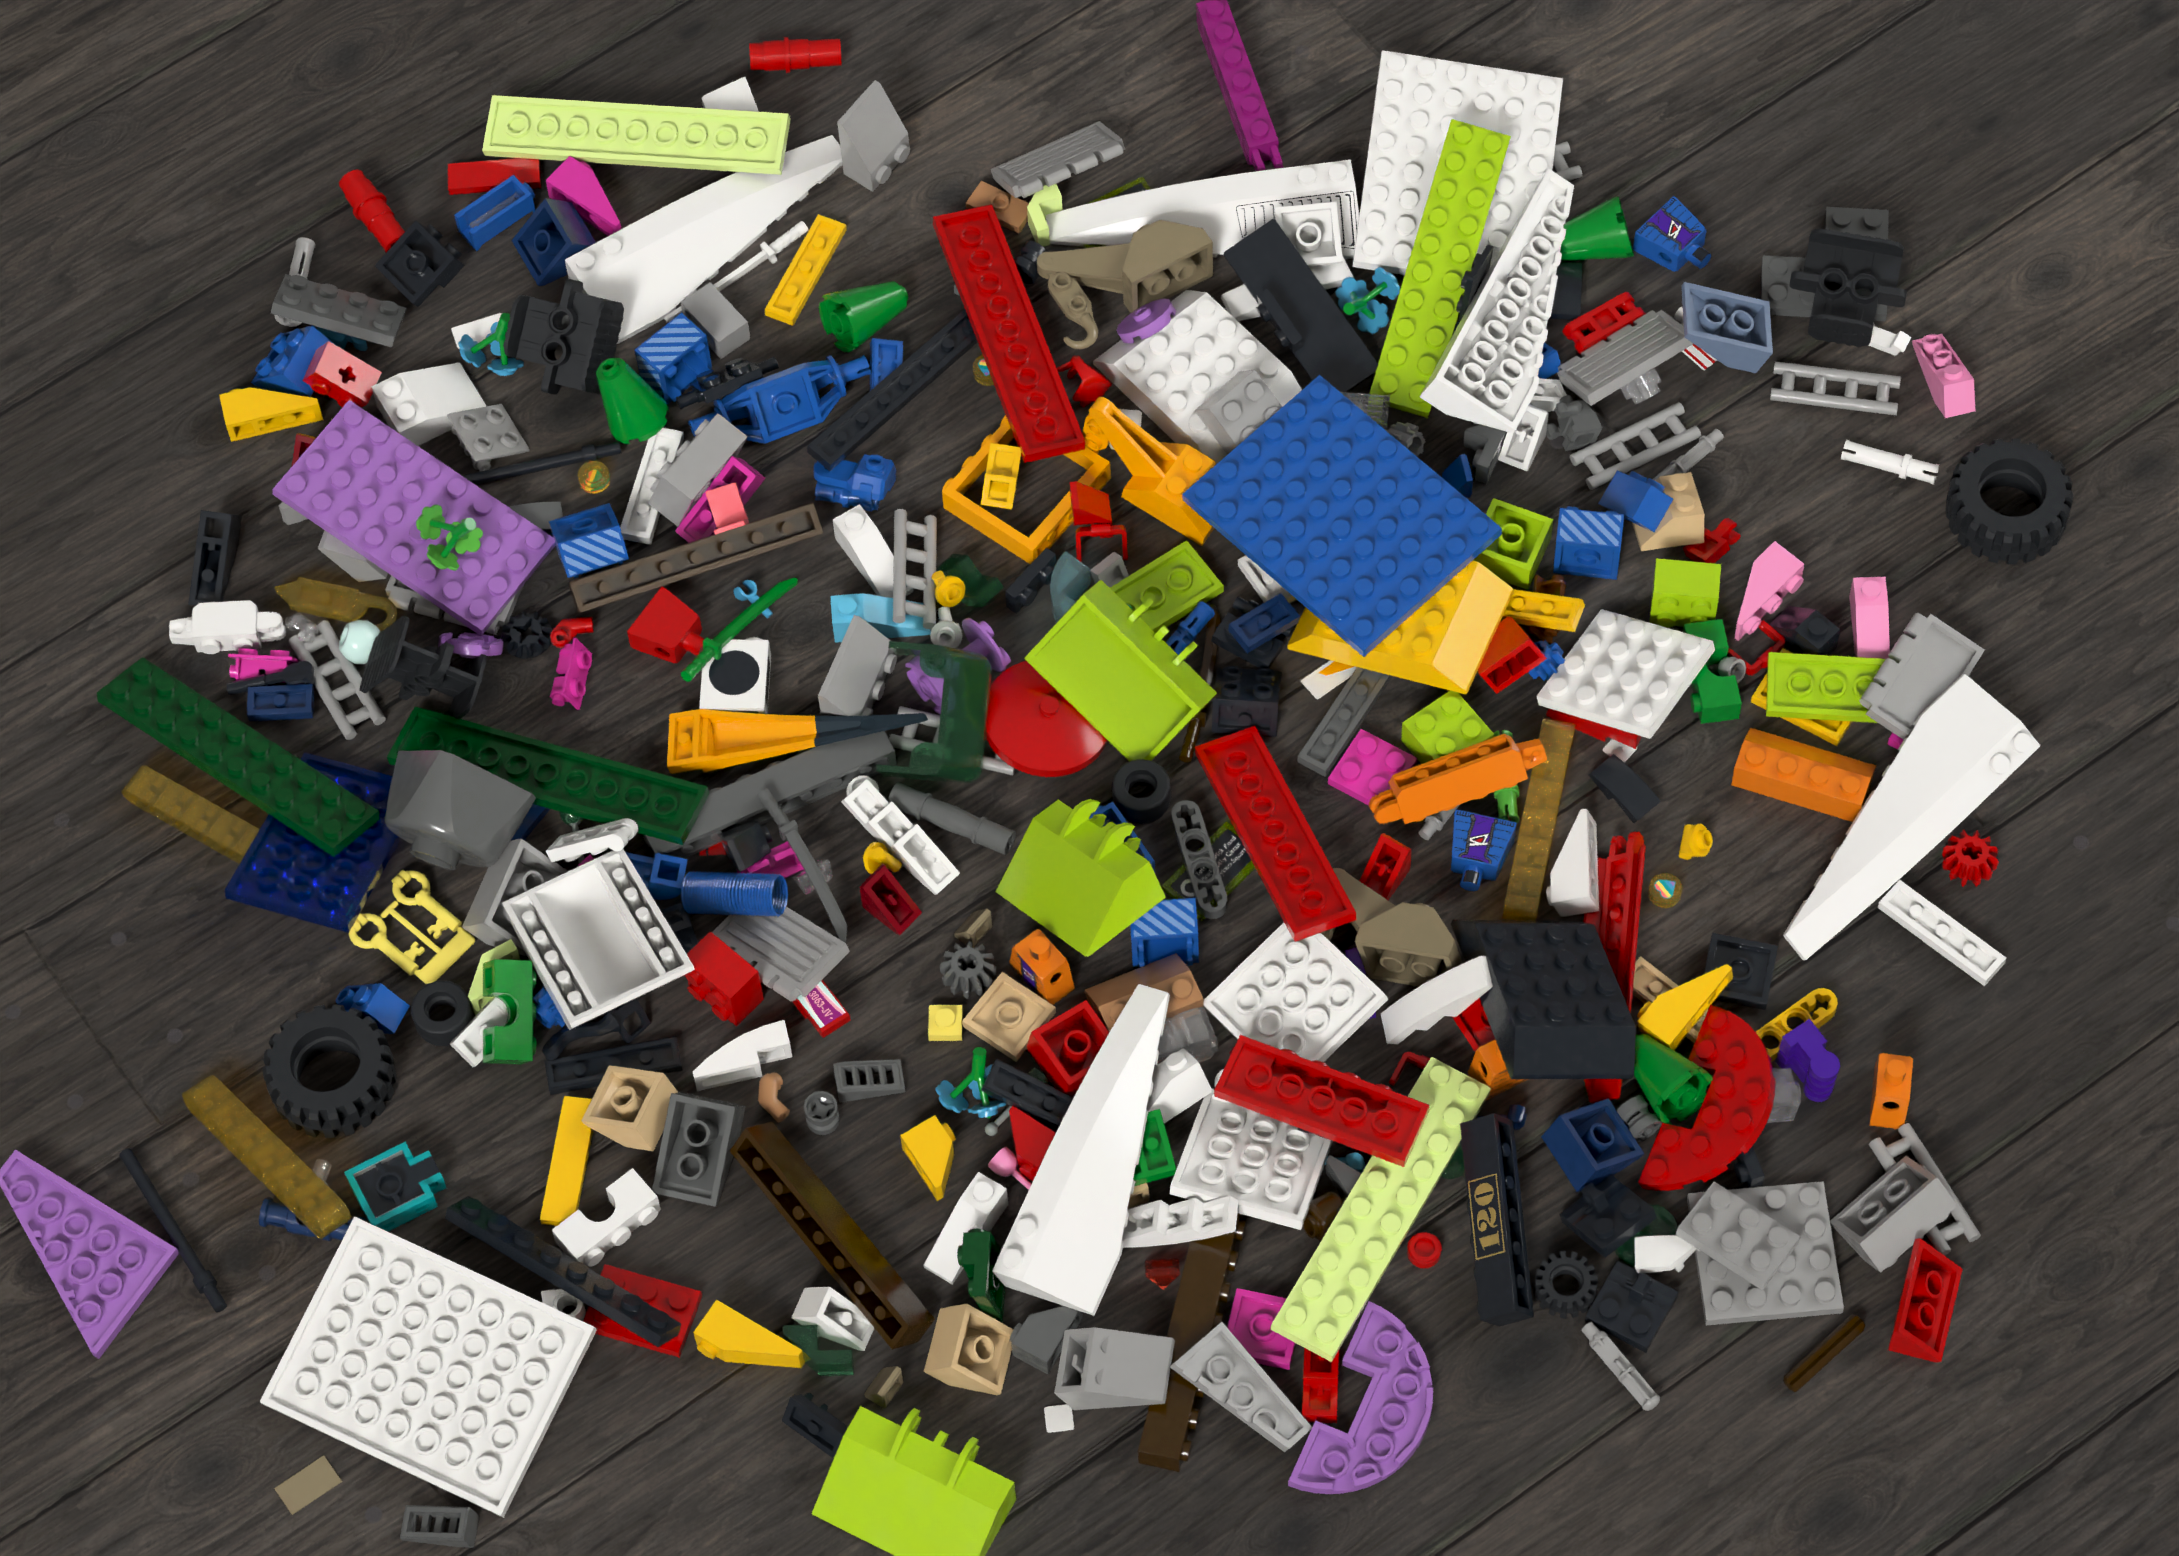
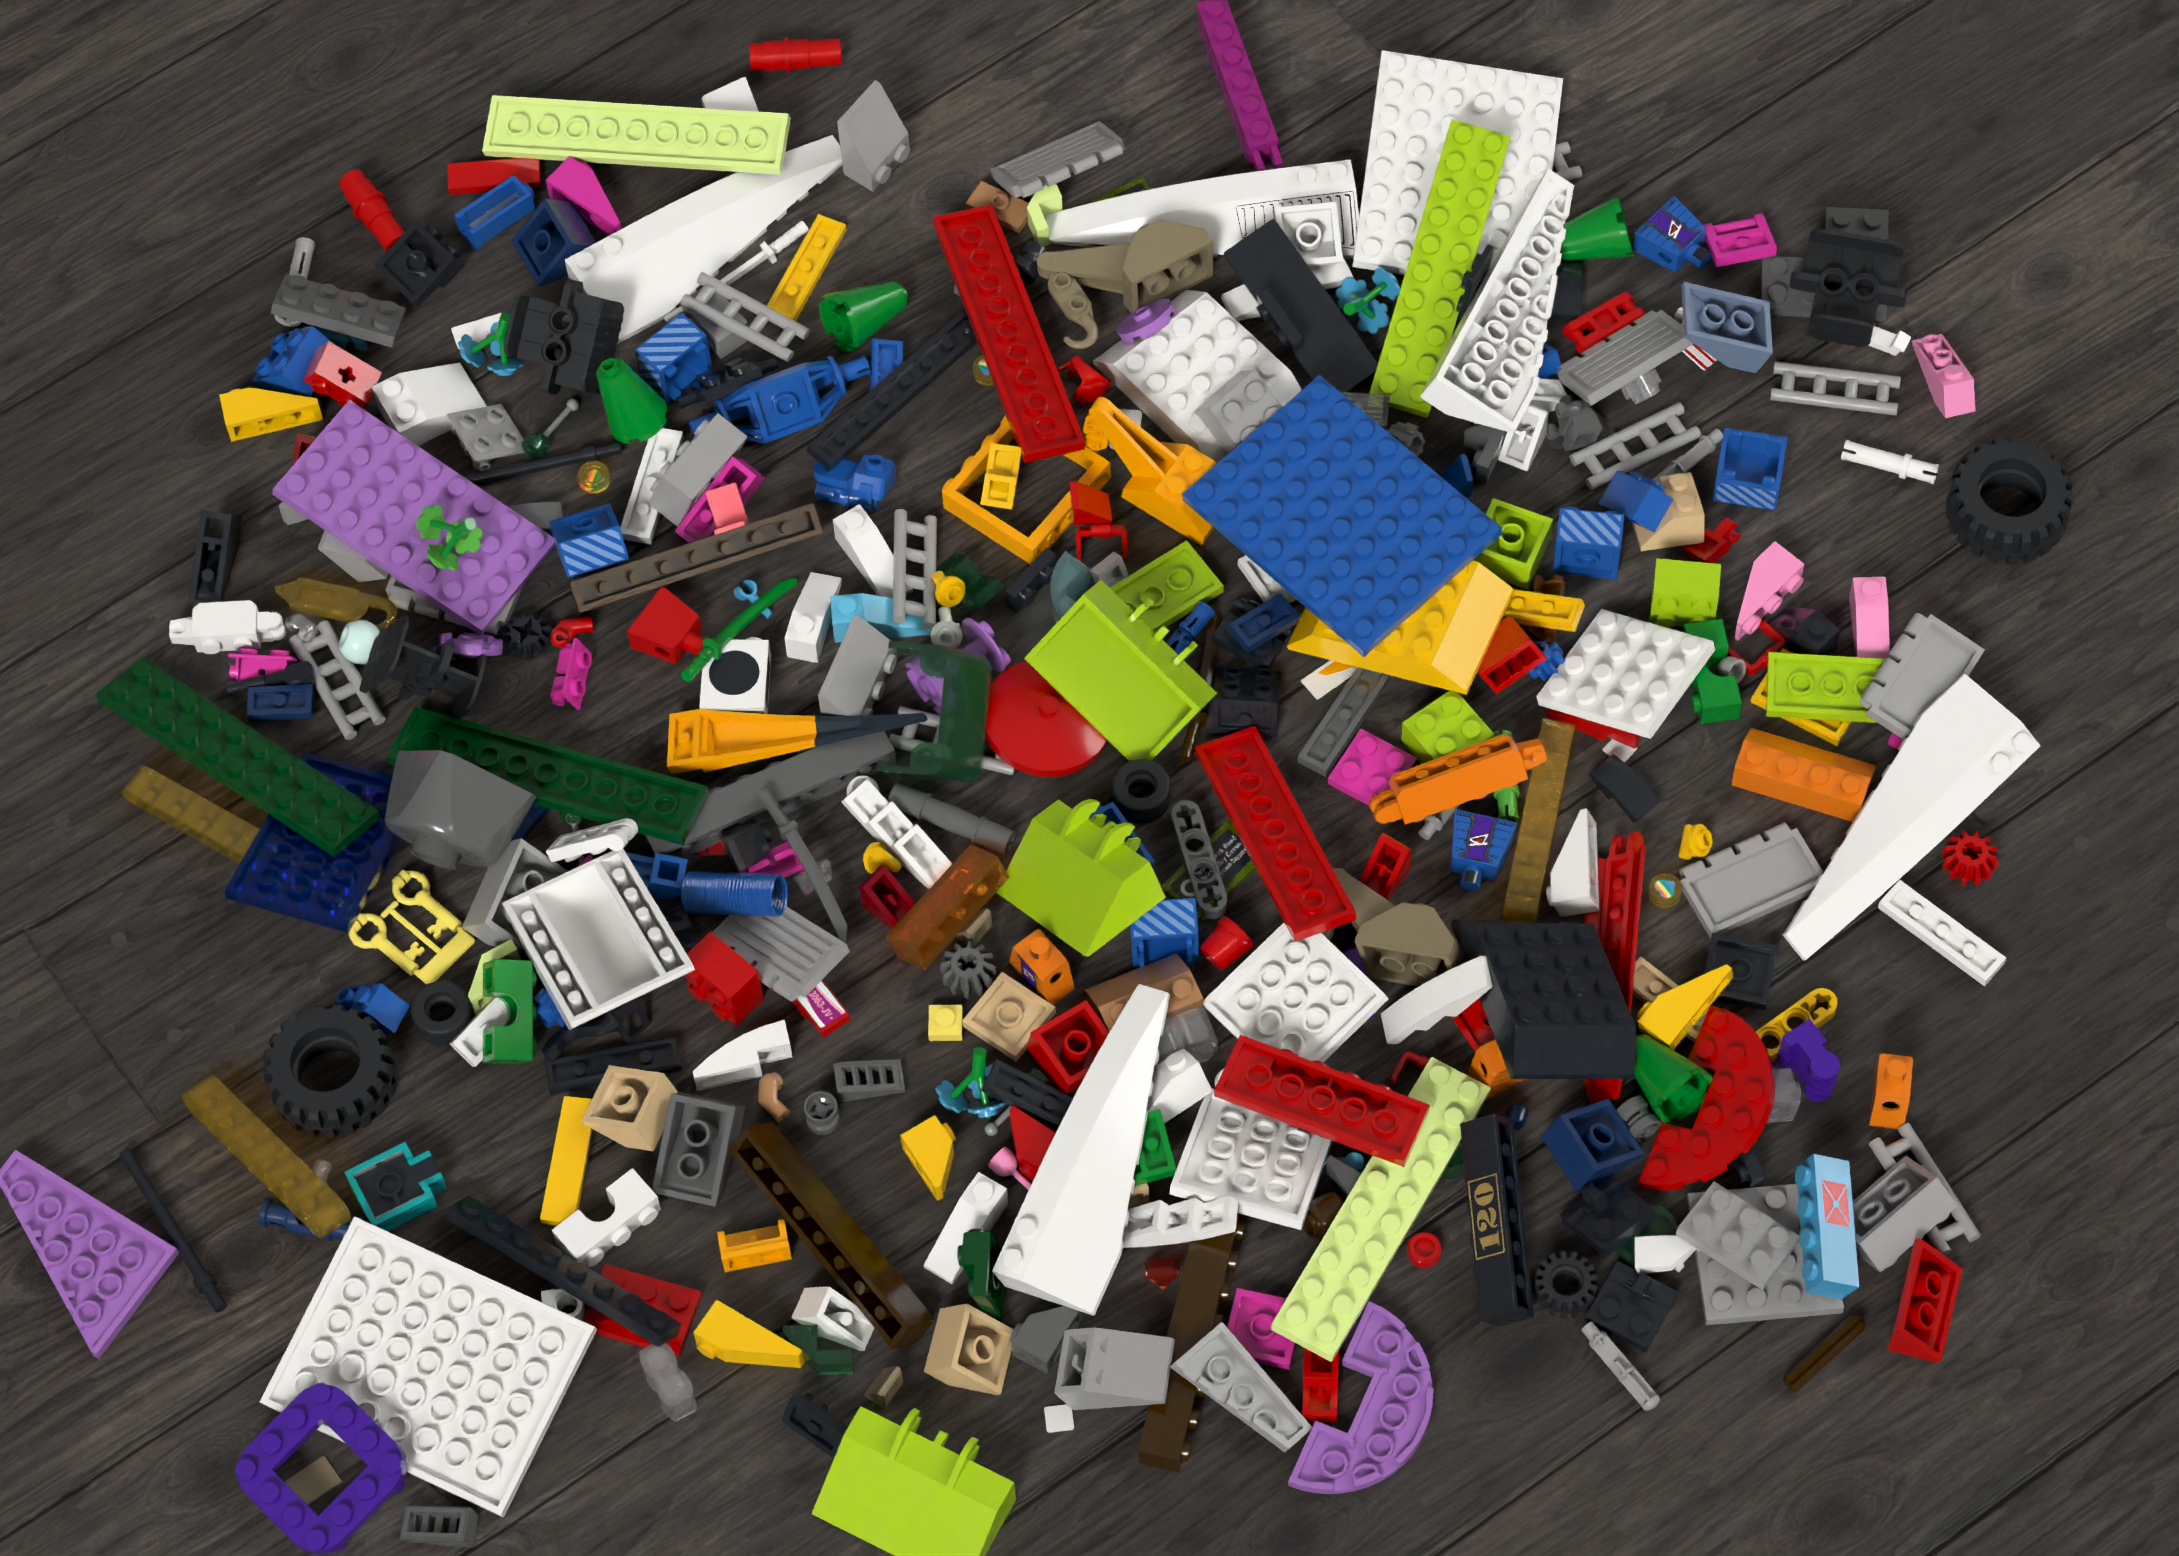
none -> dark purple plate [235,1383,407,1555]
none -> clear green hinge [521,399,579,459]
none -> clear brick [639,1343,697,1422]
none -> light grey bar [680,272,810,362]
none -> light orange hinge [717,1219,792,1272]
none -> white slope [784,572,842,663]
none -> clear orange brick [886,844,1010,971]
none -> red piece [1199,916,1254,971]
none -> light grey hinge [1679,822,1824,939]
none -> dark pink plate [1702,213,1777,267]
none -> blue container [1713,428,1788,511]
none -> brick [1795,1154,1859,1300]

